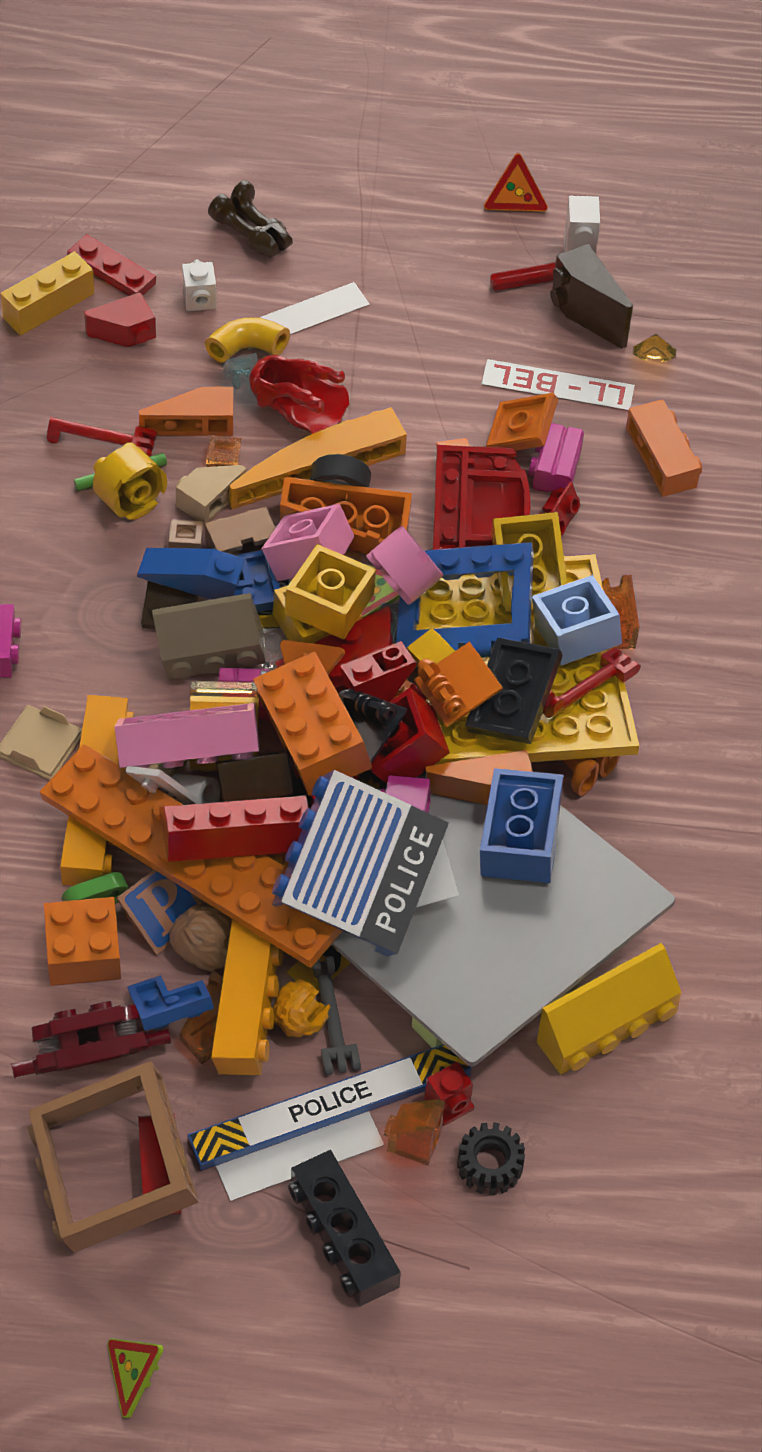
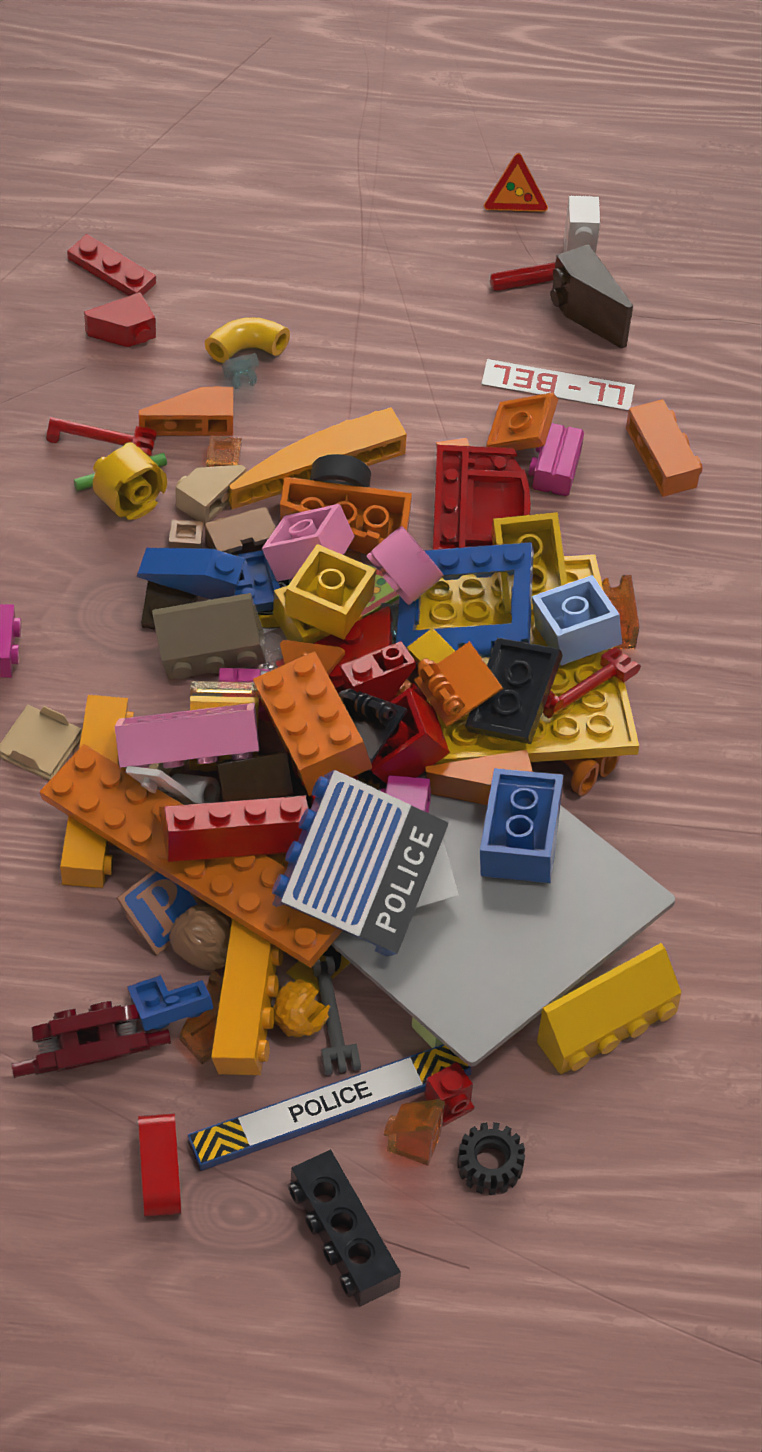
yellow brick [0,251,94,336] -> none
medium nougat window [27,1061,199,1253] -> none
orange brick [43,897,121,986] -> none
bright green beam [61,872,129,904] -> none
piece [107,1338,163,1418] -> none
white brick [182,259,216,312] -> none
dark brown piece [208,180,293,258] -> none
white sticker [216,1111,384,1201] -> none
white sticker [248,282,369,350] -> none
red hair [249,355,350,434] -> none
red hinge [539,482,581,536] -> none
clear yellow tile [633,334,676,362] -> none

